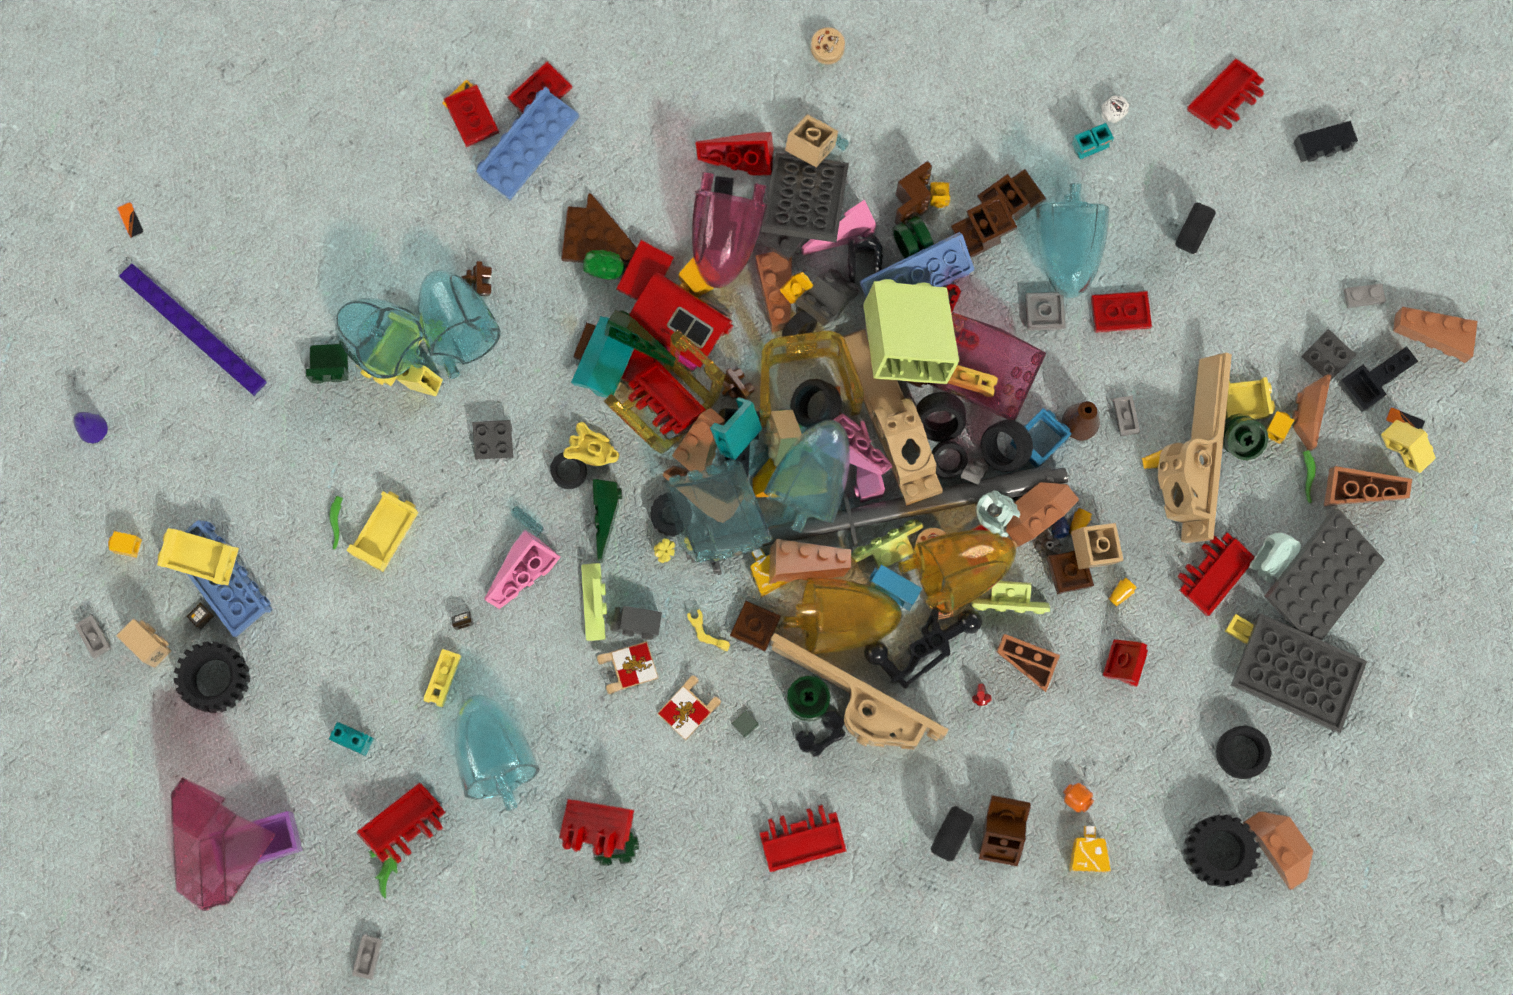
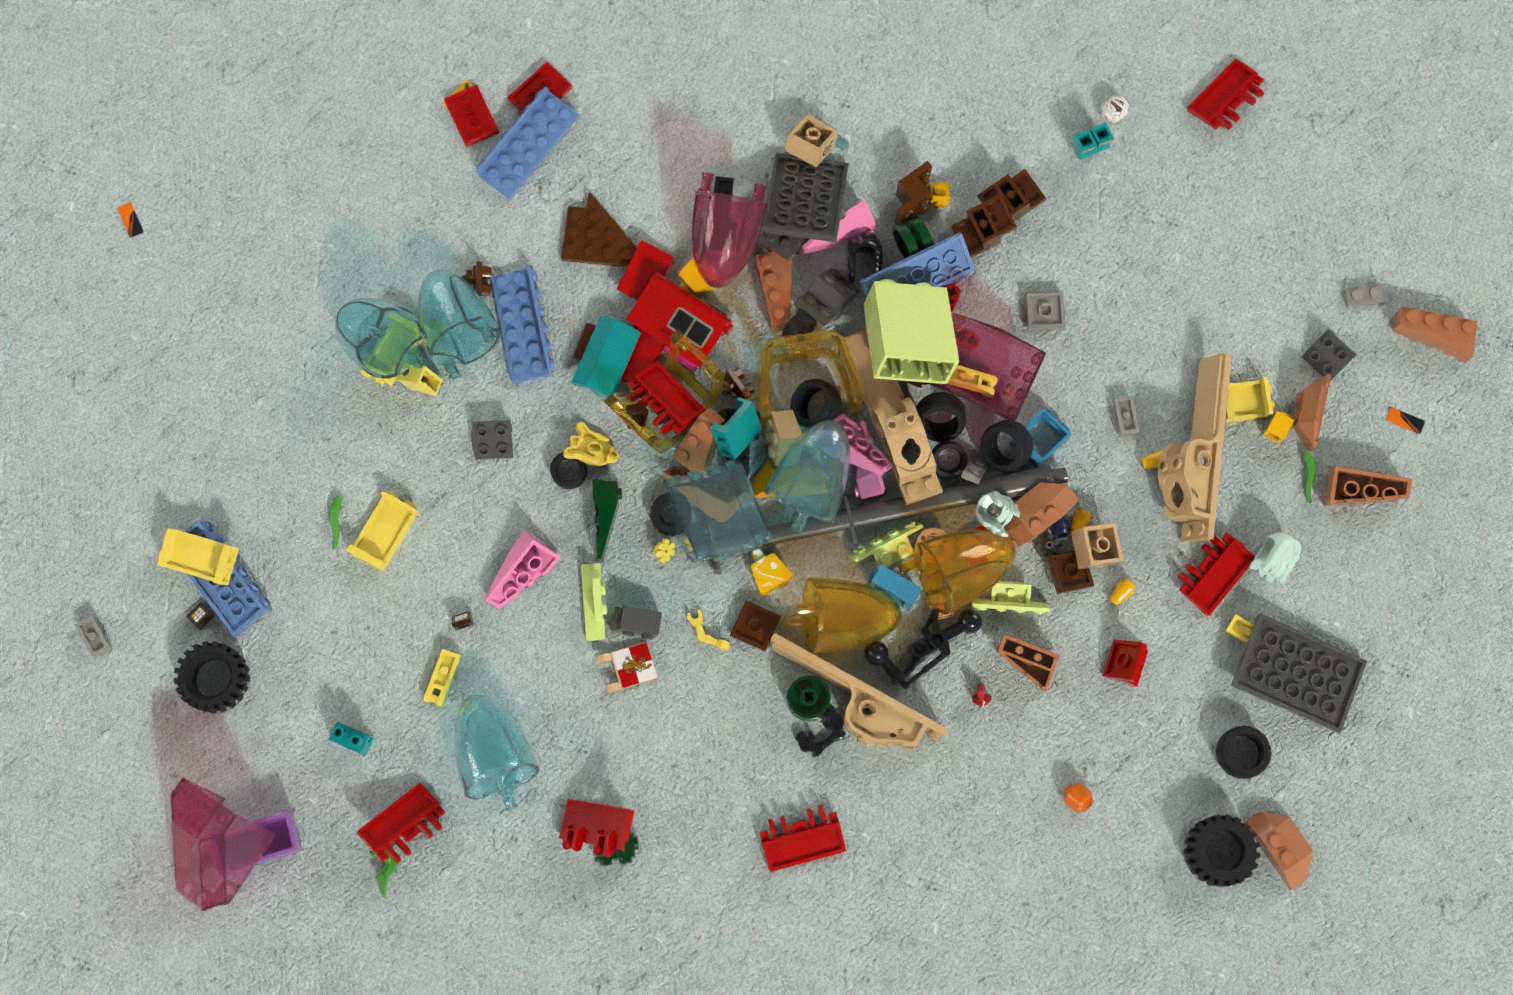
dark purple hat [73,412,108,444] -> none
yellow brick [108,531,142,558] -> none
tan brick [116,619,171,668] -> none
dark purple plate [119,263,267,396] -> none
dark green bracket [306,343,349,384] -> none
light grey plate [352,935,383,980] -> none
clear light blue axle [510,506,544,536] -> none
green piece [583,250,623,280] -> none
dark green wedge [604,310,676,367] -> none
flag [657,675,721,740] -> none
red wedge [695,132,774,176] -> none
slope [731,711,759,738] -> none
nougat wedge [769,539,851,584] -> none
yellow bracket [780,272,813,304] -> none
tan head [811,27,845,64] -> none
black tyre [930,806,974,862] -> none
reddish brown bracket [979,795,1031,867] -> none
clear light blue windscreen [1035,183,1110,298] -> none
reddish brown cone [1061,401,1100,441] -> none
yellow torso [1069,826,1111,872] -> none
red tile [1091,291,1152,333] -> none
black tyre [1175,202,1216,254] -> none
dark green wheel [1223,413,1268,461] -> none
dark grey plate [1264,509,1385,641] -> none
black brick [1294,121,1358,162] -> none
black plate [1339,346,1418,412] -> none
light yellow brick [1381,420,1436,473] -> none
none -> medium blue bracket [491,265,555,384]
none -> dark brown slope [626,403,649,429]

